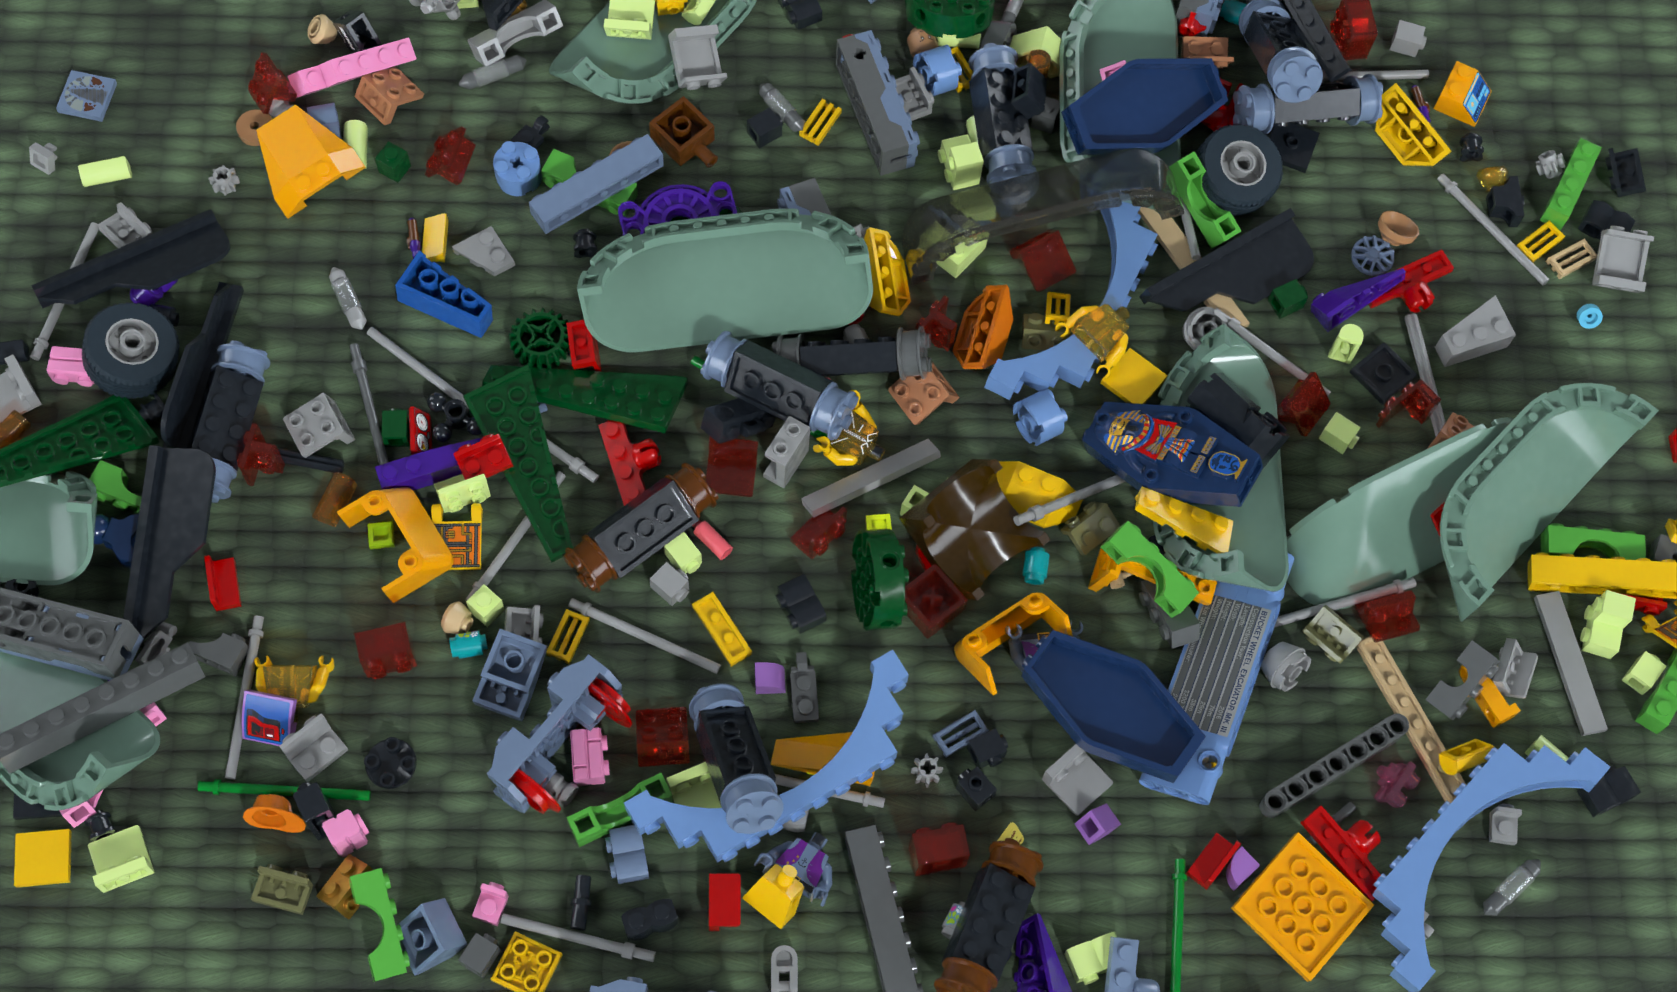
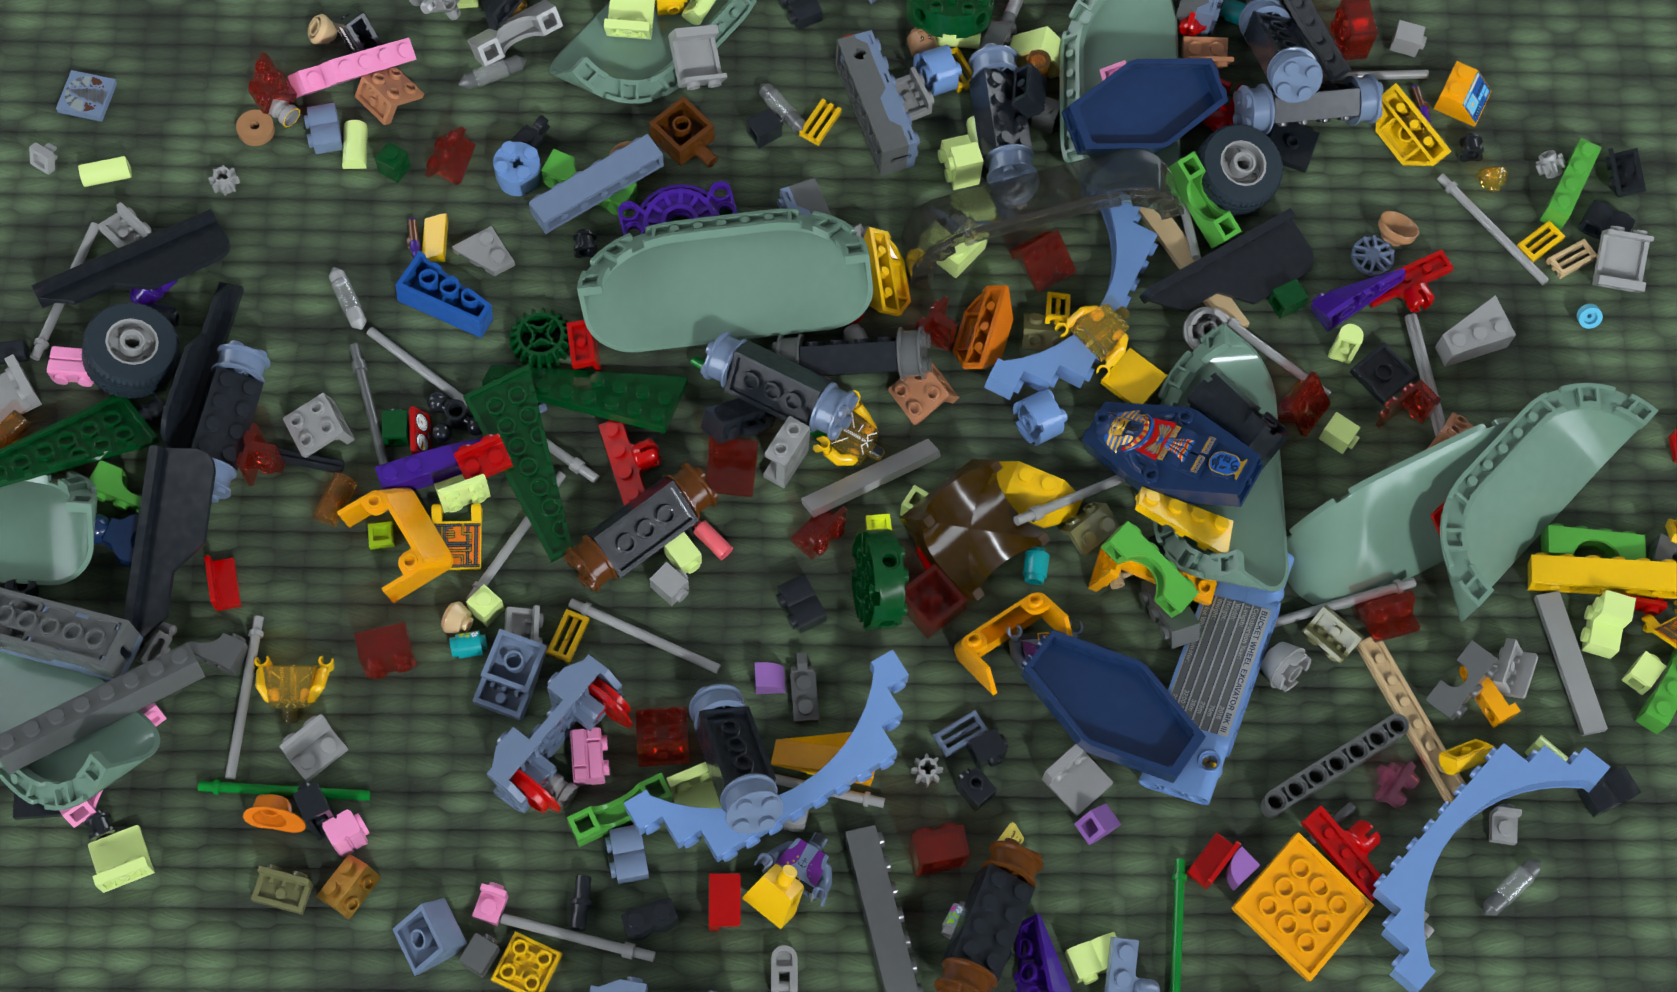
yellow tile [14,829,72,887] -> none
slope [242,689,297,746] -> none
light orange wedge [256,105,366,218] -> none
bright green arch [348,868,410,982] -> none
black dish [364,737,417,789] -> none
yellow tile [692,592,752,667] -> none
black brick [1486,176,1525,227] -> none

